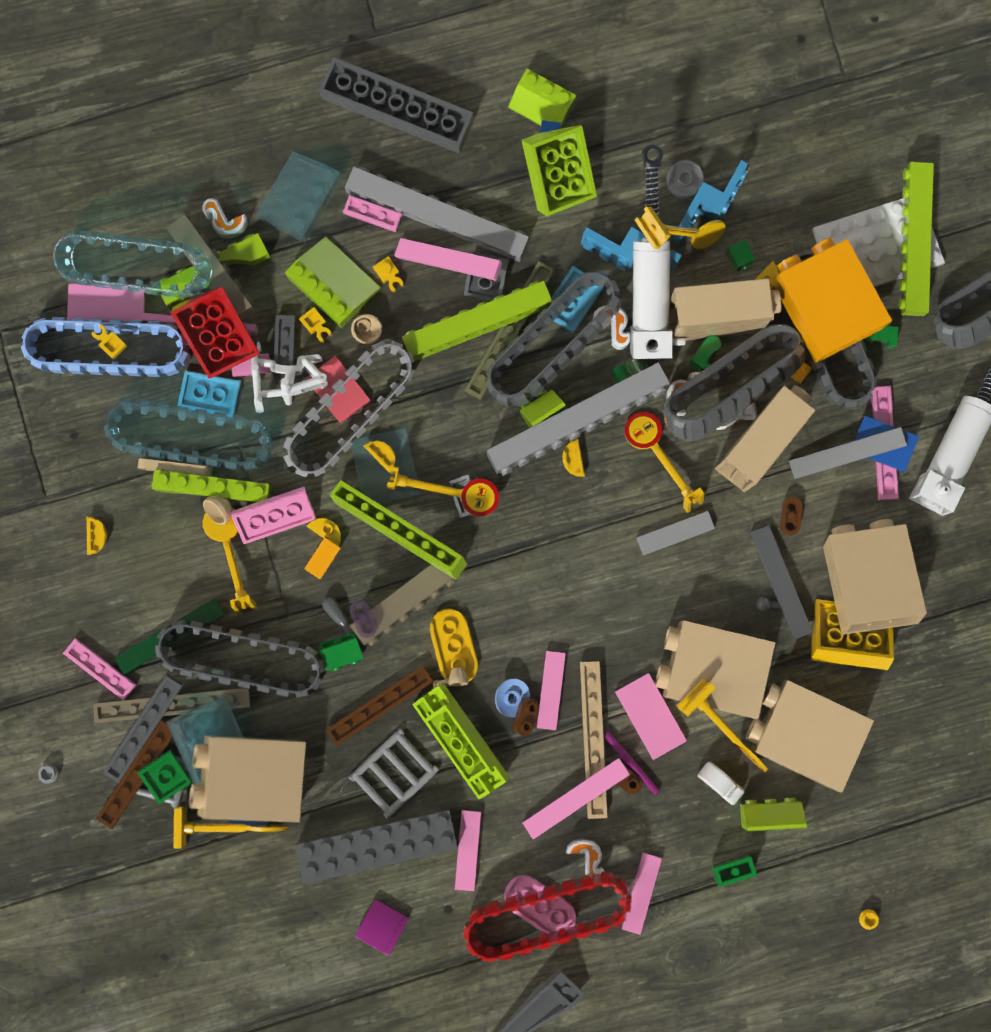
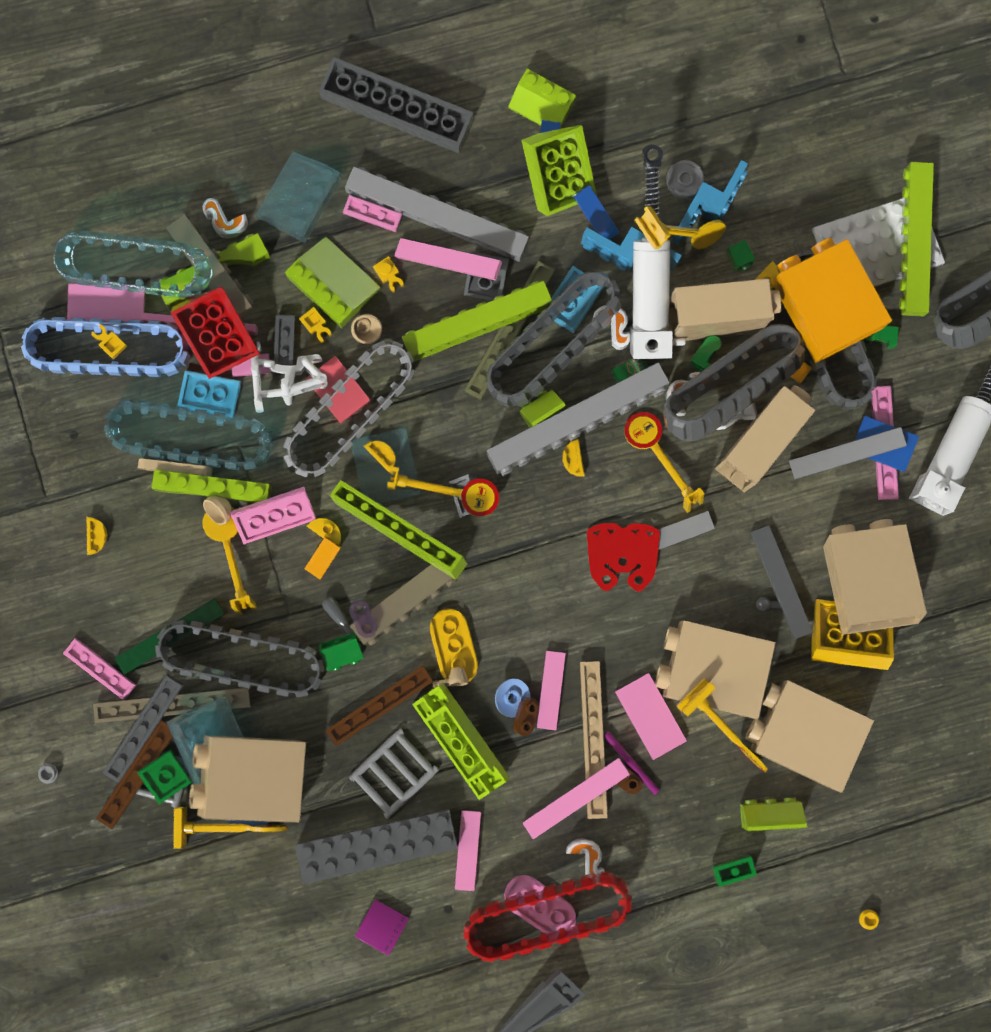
bright pink tile [621,853,662,935] -> none
white animal [697,762,744,805] -> none
reddish brown plate [780,497,802,536] -> none
none -> blue tile [573,185,620,240]
none -> red piece [587,523,660,592]

